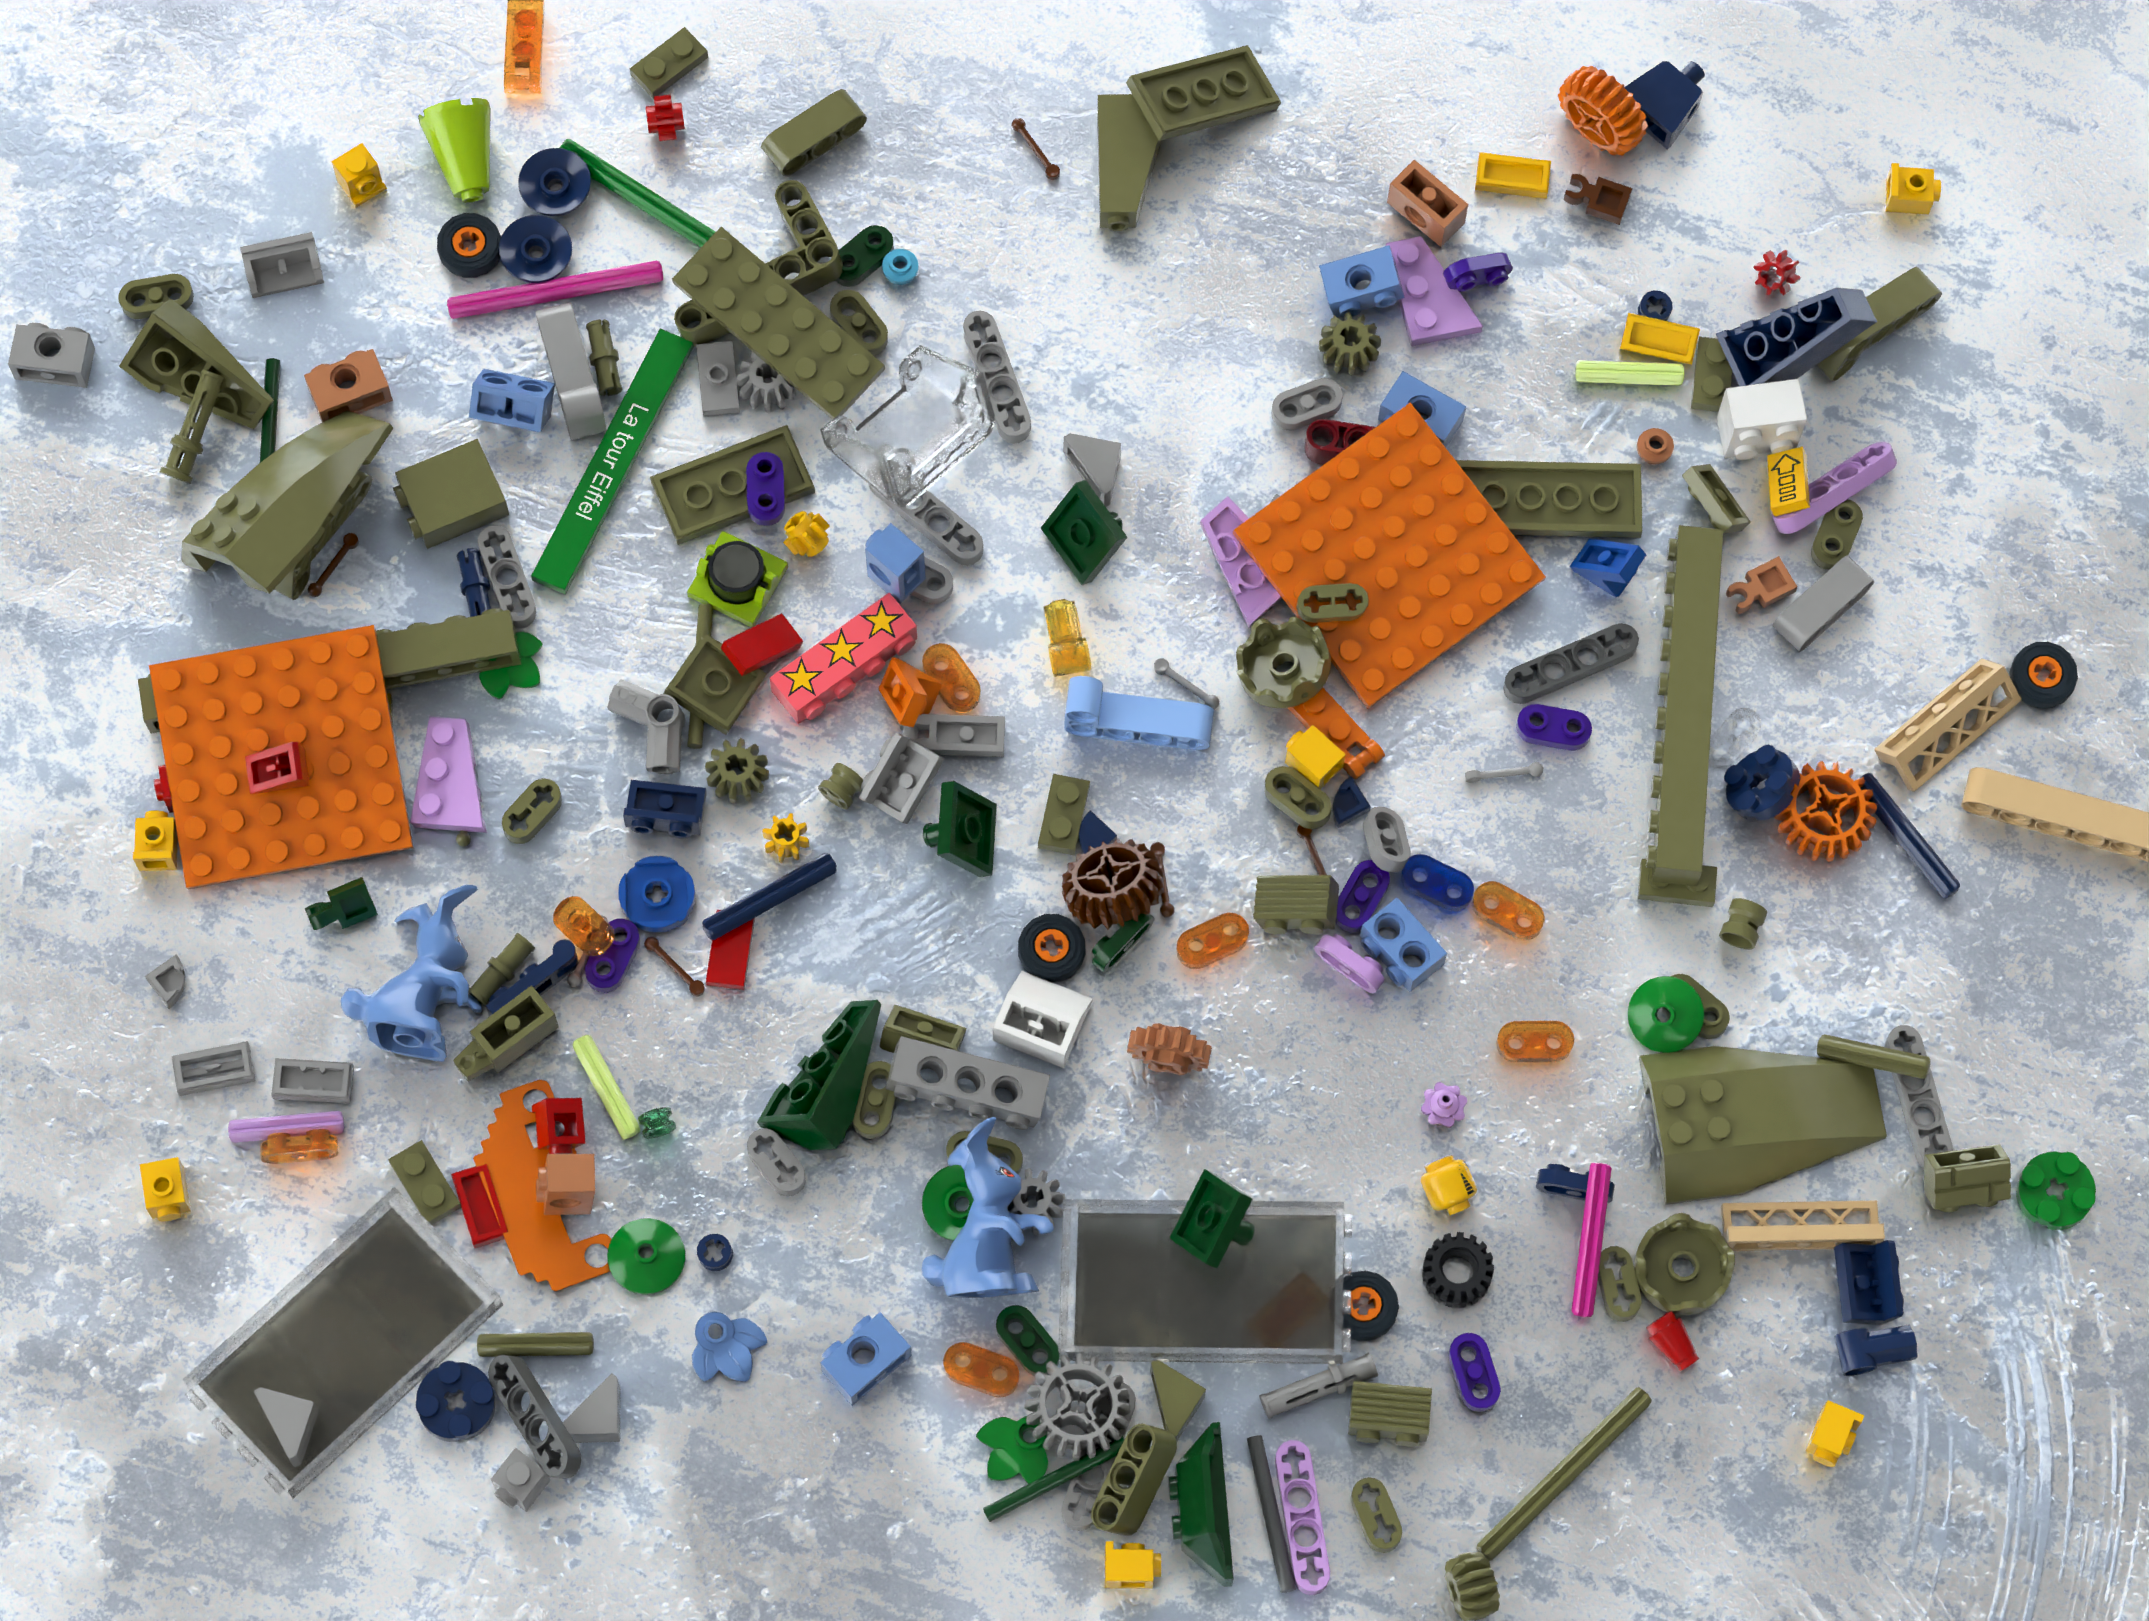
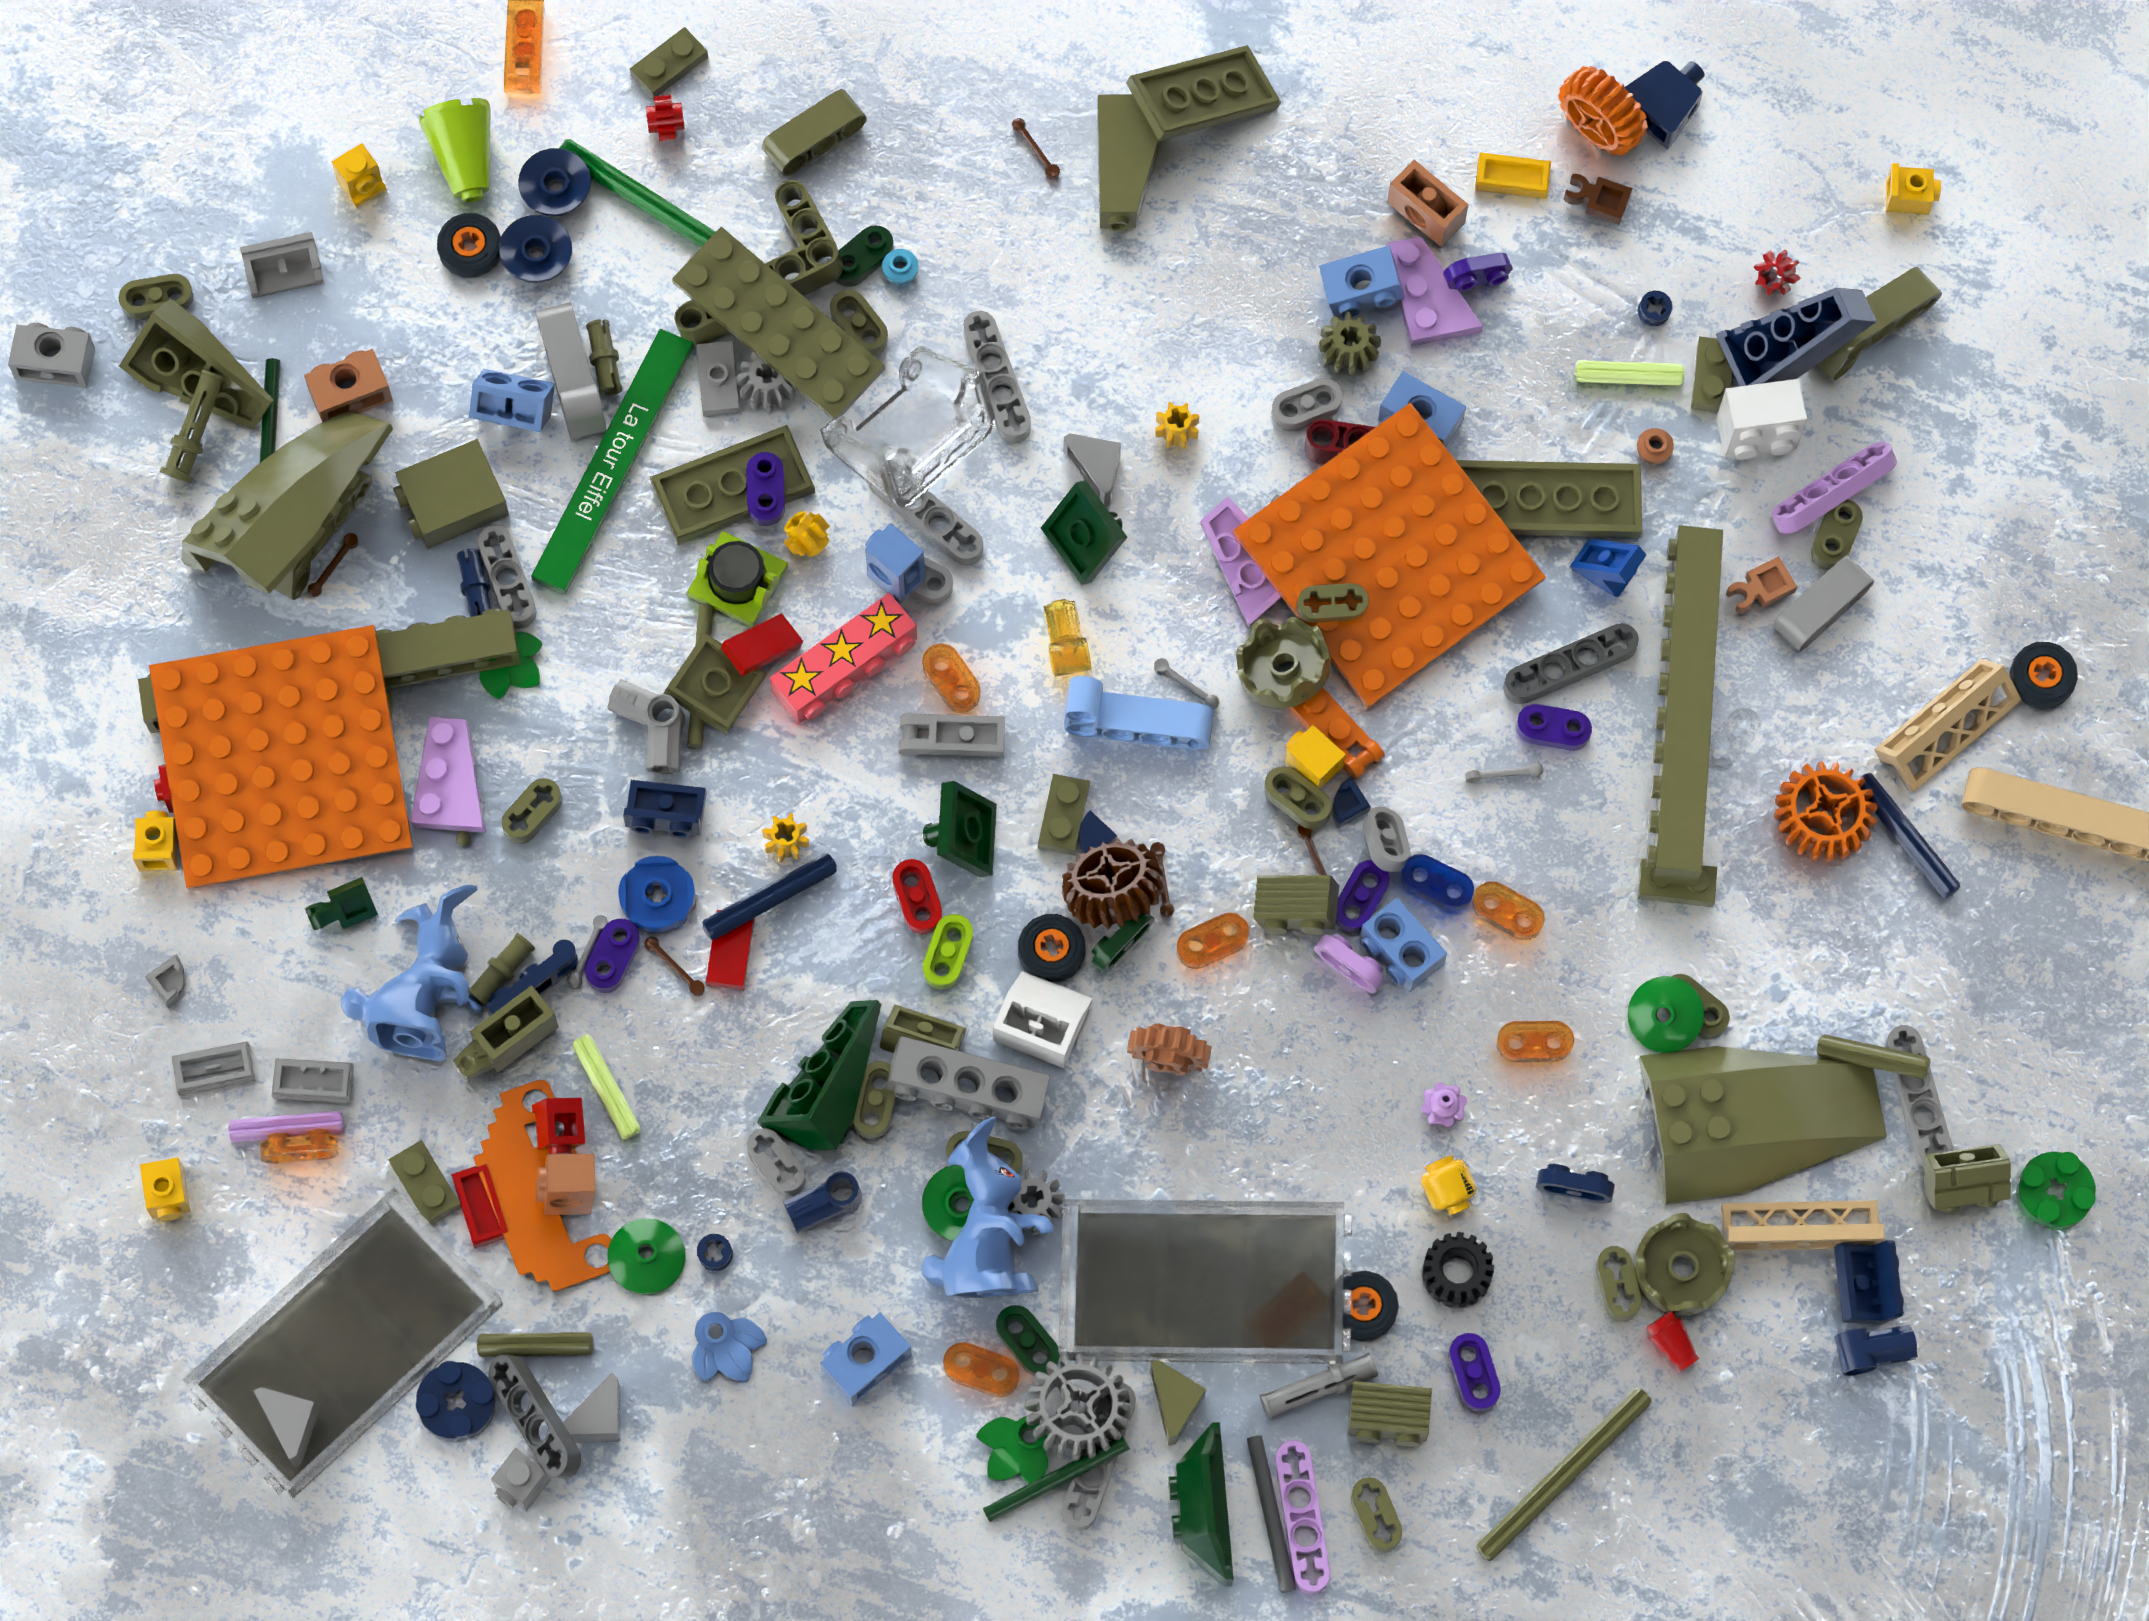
red slope [245,742,310,794] -> none
dark pink axle [447,260,663,319] -> none
clear orange plate [553,896,614,956] -> none
clear green bush [638,1107,676,1139] -> none
olive gear [705,738,769,804] -> none
olive wheel [818,763,863,810] -> none
light grey bracket [859,733,944,824] -> none
orange slope [878,657,941,728] -> none
olive beam [1091,1423,1177,1536] -> none
yellow brick [1105,1541,1161,1589] -> none
dark green tile [1169,1169,1255,1269] -> none
olive gear [1444,1551,1500,1621] -> none
dark pink axle [1572,1162,1612,1317] -> none
yellow tile [1620,313,1700,365] -> none
olive plate [1682,464,1751,534] -> none
olive wheel [1719,898,1768,950] -> none
dark blue plate [1724,745,1800,821] -> none
yellow tile [1767,446,1810,517] -> none
yellow brick [1806,1400,1865,1467] -> none
none -> dark blue piece [783,1171,862,1234]
none -> red plate [892,859,942,934]
none -> lime plate [923,914,973,990]
none -> yellow gear [1155,402,1199,449]

